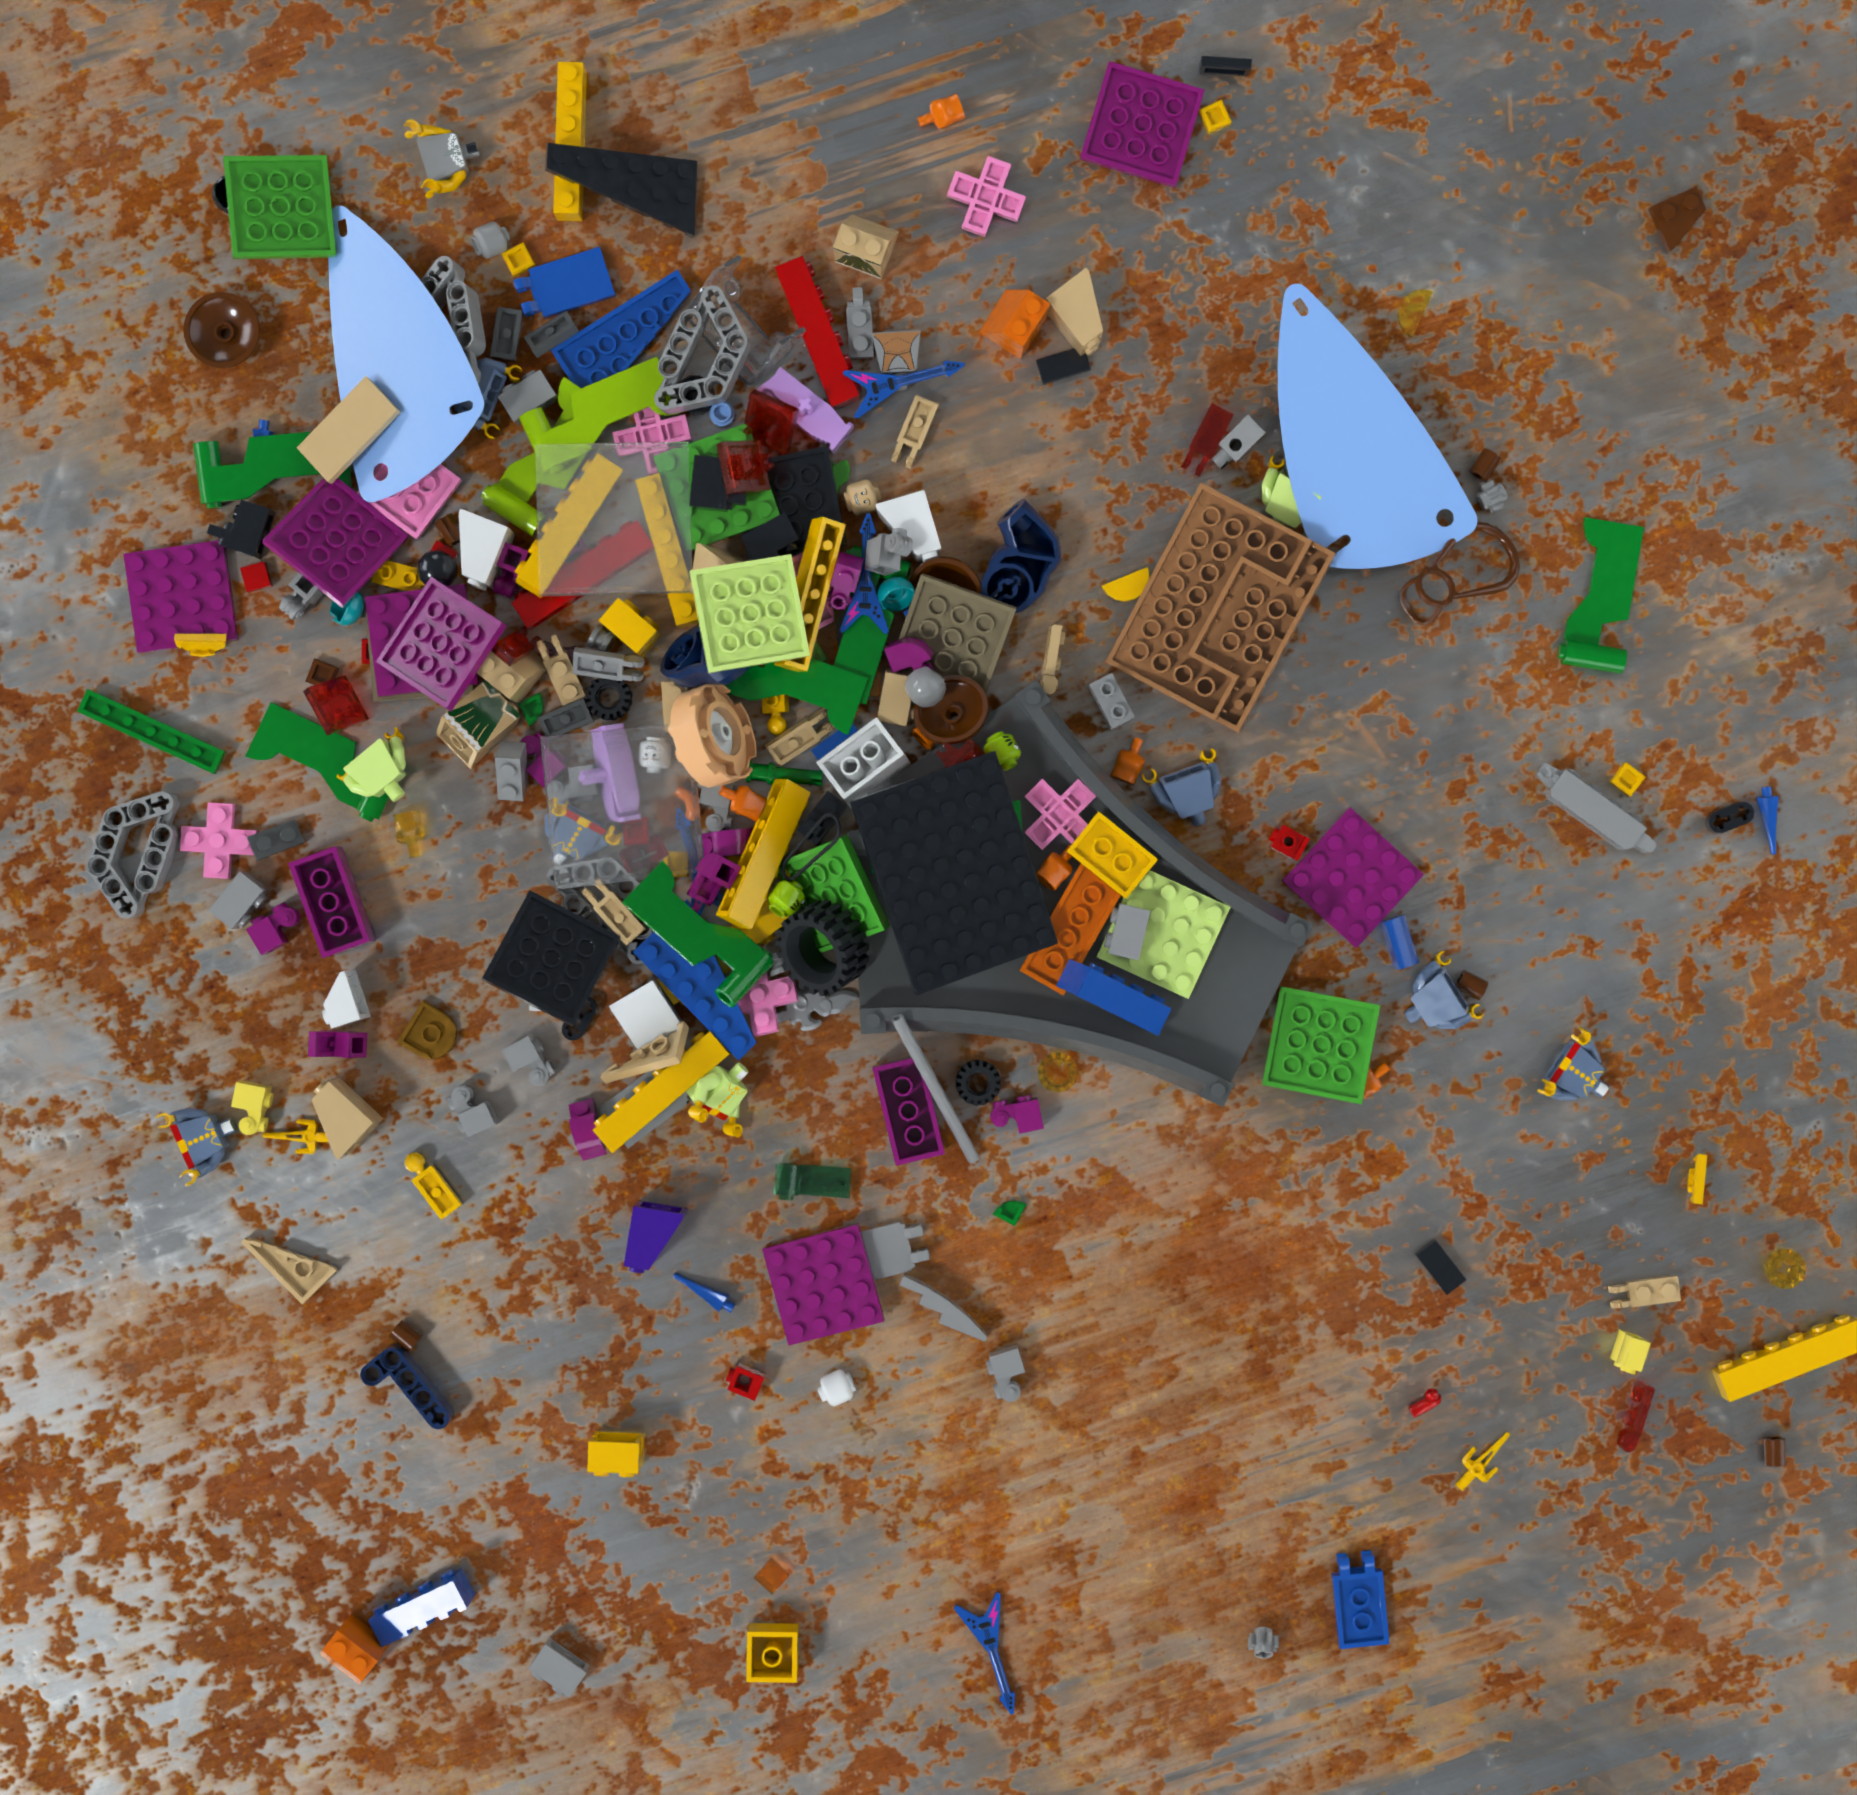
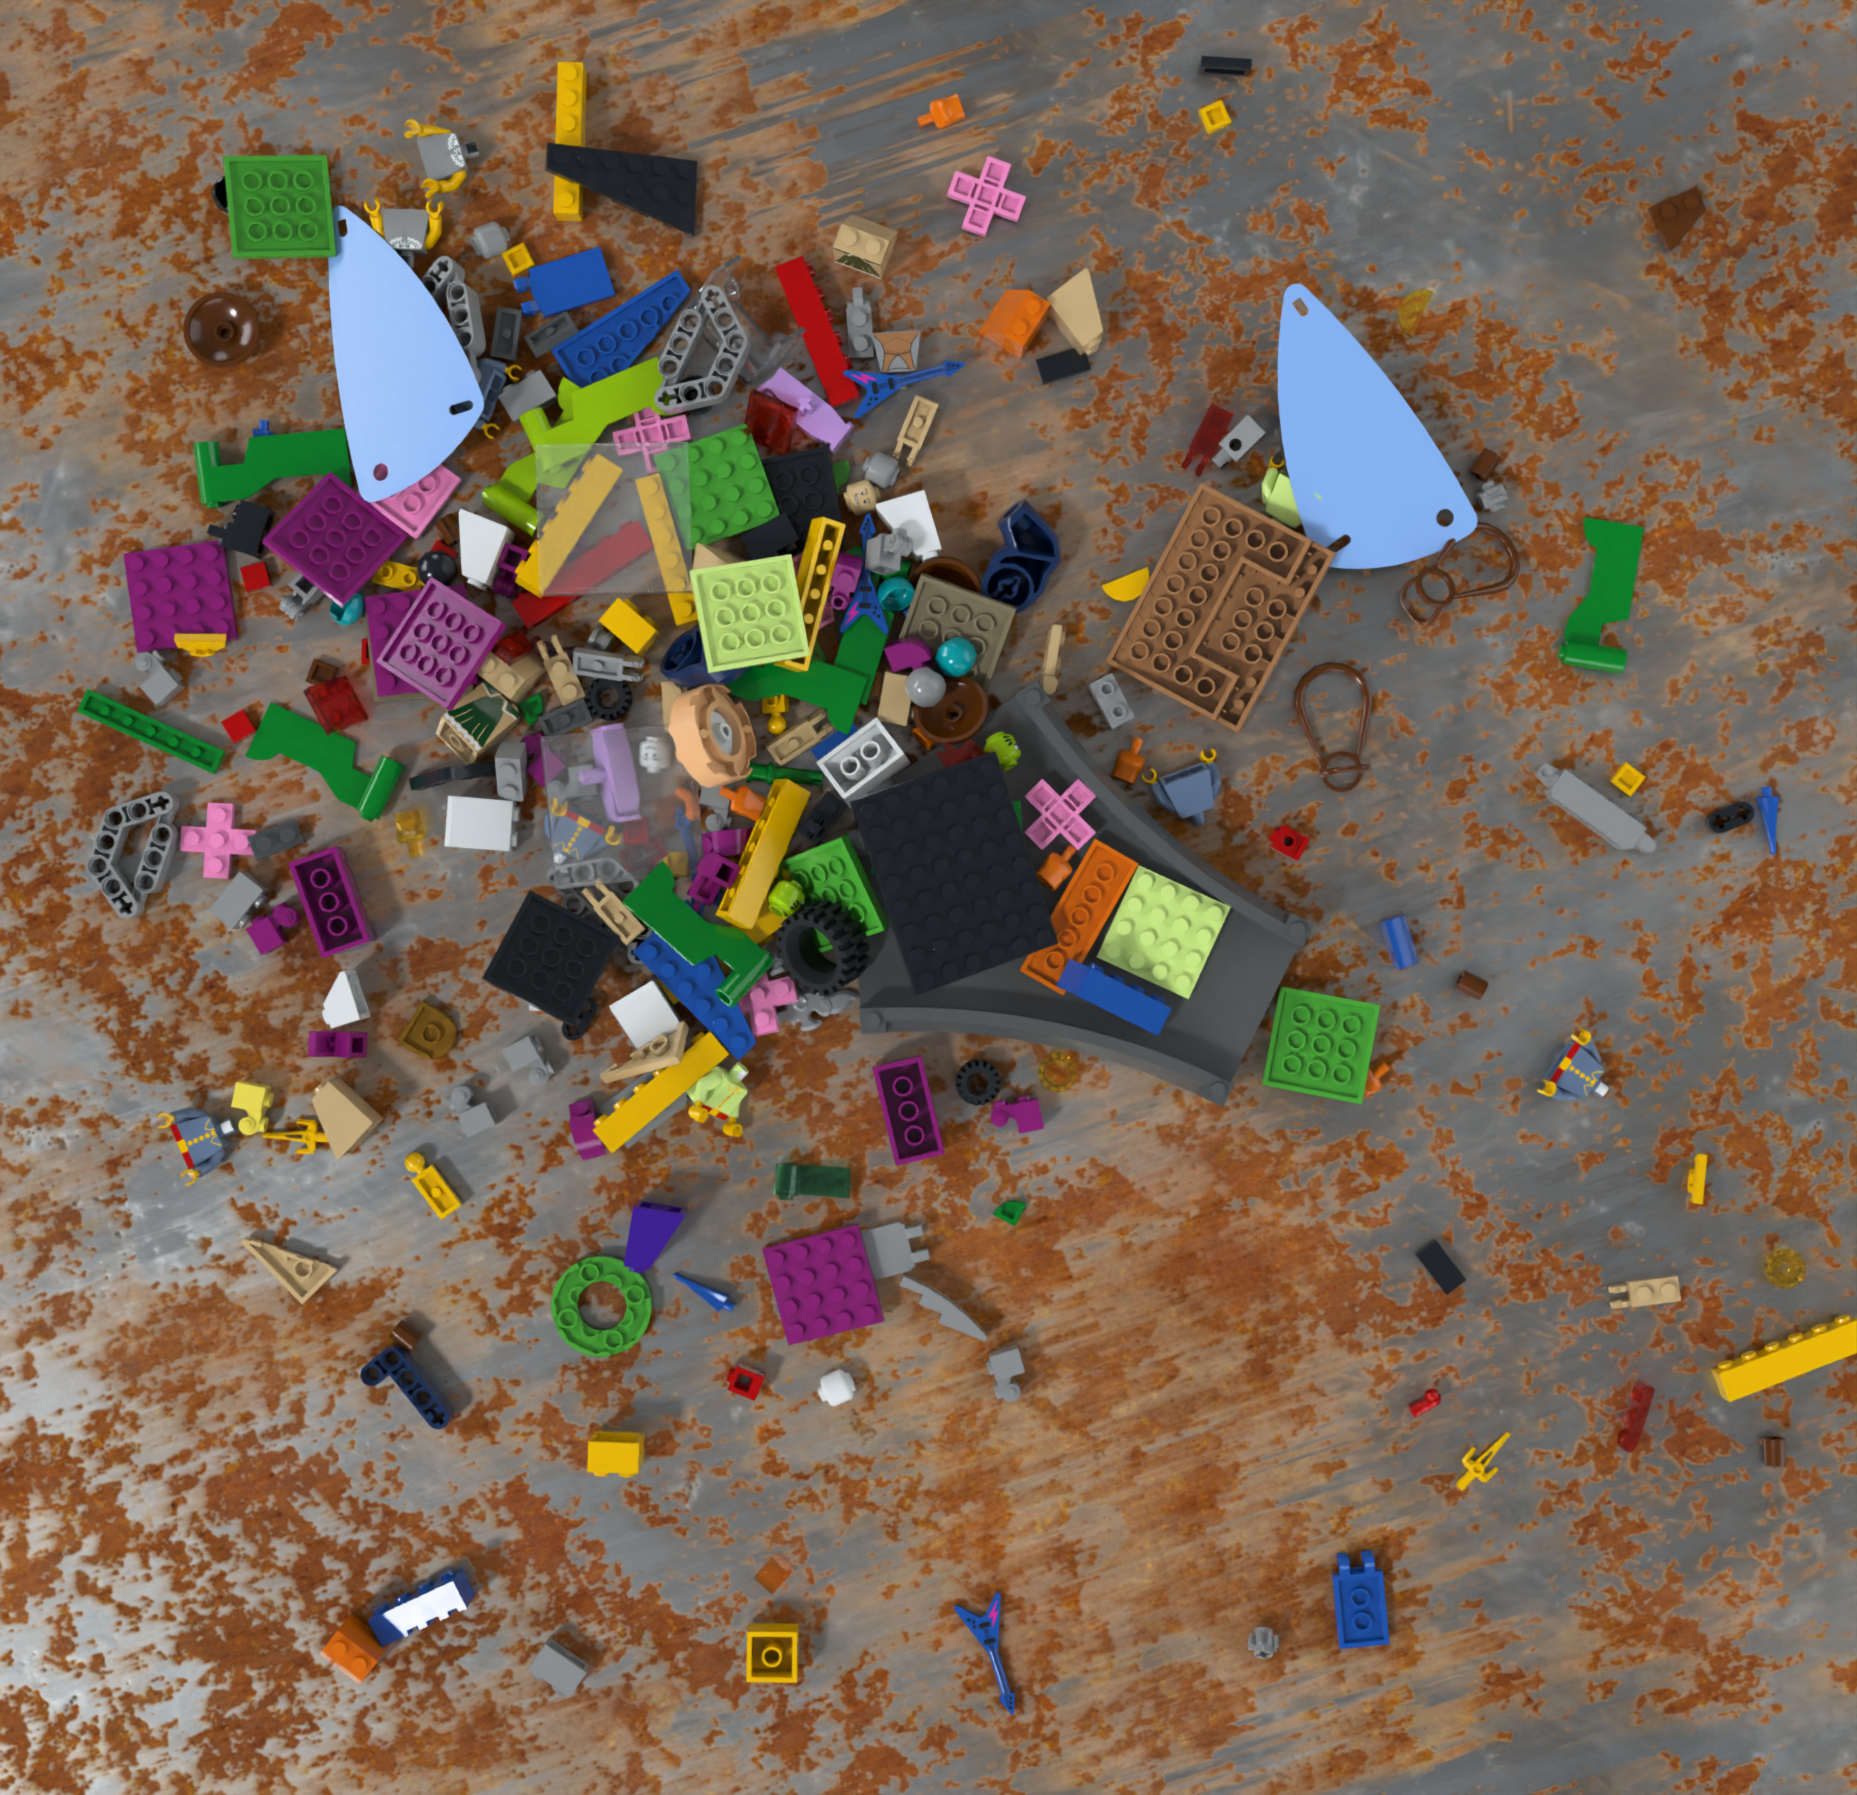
tan tile [297,376,401,484] -> none
yellowish green torso [336,727,406,802] -> none
black hinge [689,455,747,512] -> none
light blue plate [710,402,735,427] -> none
clear red plate [716,440,774,494] -> none
black piece [781,813,841,881] -> none
light grey piece [891,1014,980,1163] -> none
yellow plate [1066,811,1158,899] -> none
magenta plate [1080,61,1205,188] -> none
light grey brick [1104,903,1150,961] -> none
magenta plate [1282,807,1424,948] -> none
sand blue torso [1404,951,1484,1030] -> none
light yellow brick [1610,1329,1651,1375] -> none
none -> light grey brick [135,649,185,707]
none -> red tile [221,709,257,744]
none -> torso [364,197,444,269]
none -> black beam [409,761,496,791]
none -> white slope [444,796,520,852]
none -> bright green plate [551,1255,652,1357]
none -> light grey head [862,452,901,489]
none -> teal hair [935,637,977,678]
none -> reddish brown animal [1294,662,1373,792]

